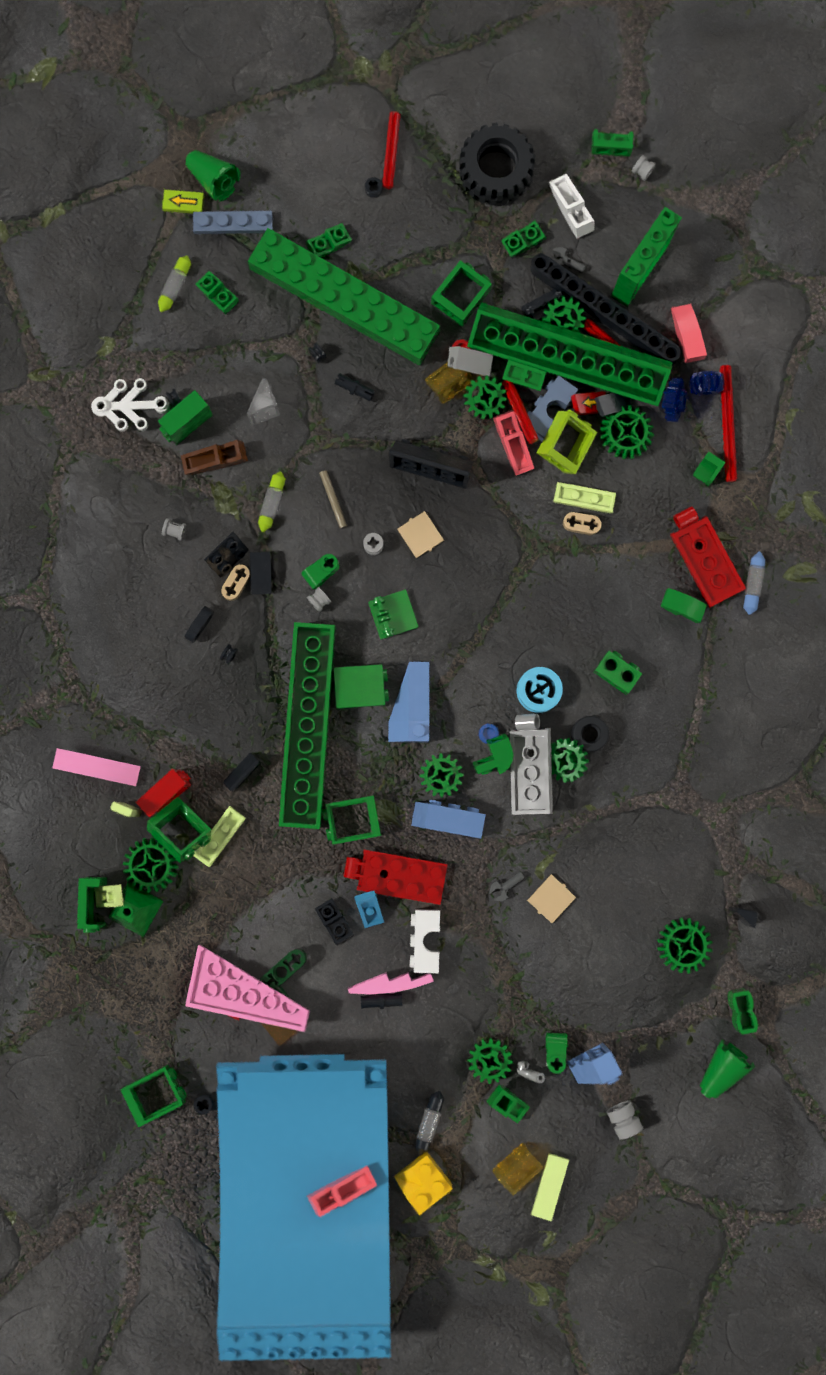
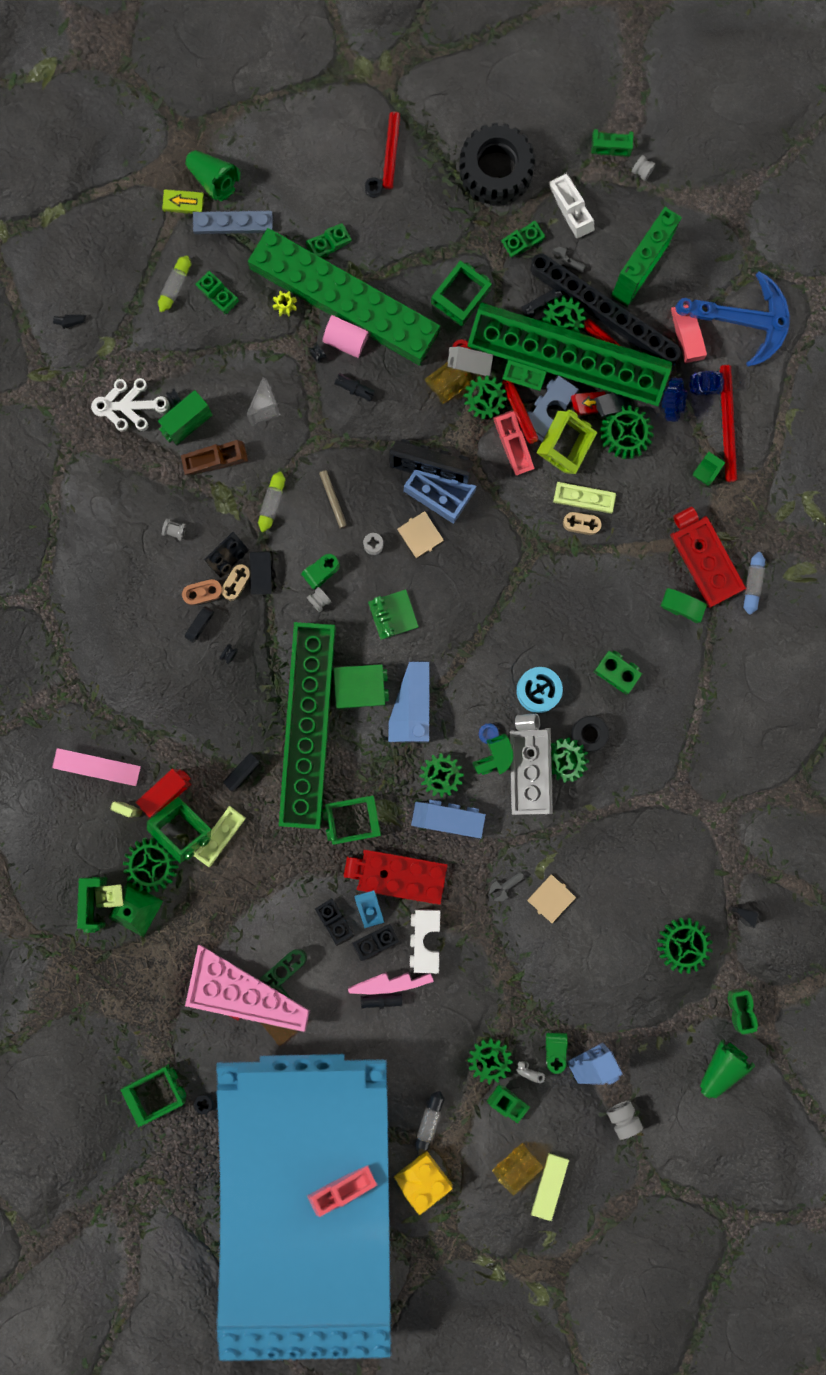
none -> black bar [53,314,86,329]
none -> nougat plate [182,579,222,606]
none -> neon yellow gear [273,291,297,316]
none -> bright pink brick [323,315,368,358]
none -> black slope [352,924,399,961]
none -> medium blue wedge [404,470,477,524]
none -> blue piece [675,272,790,367]

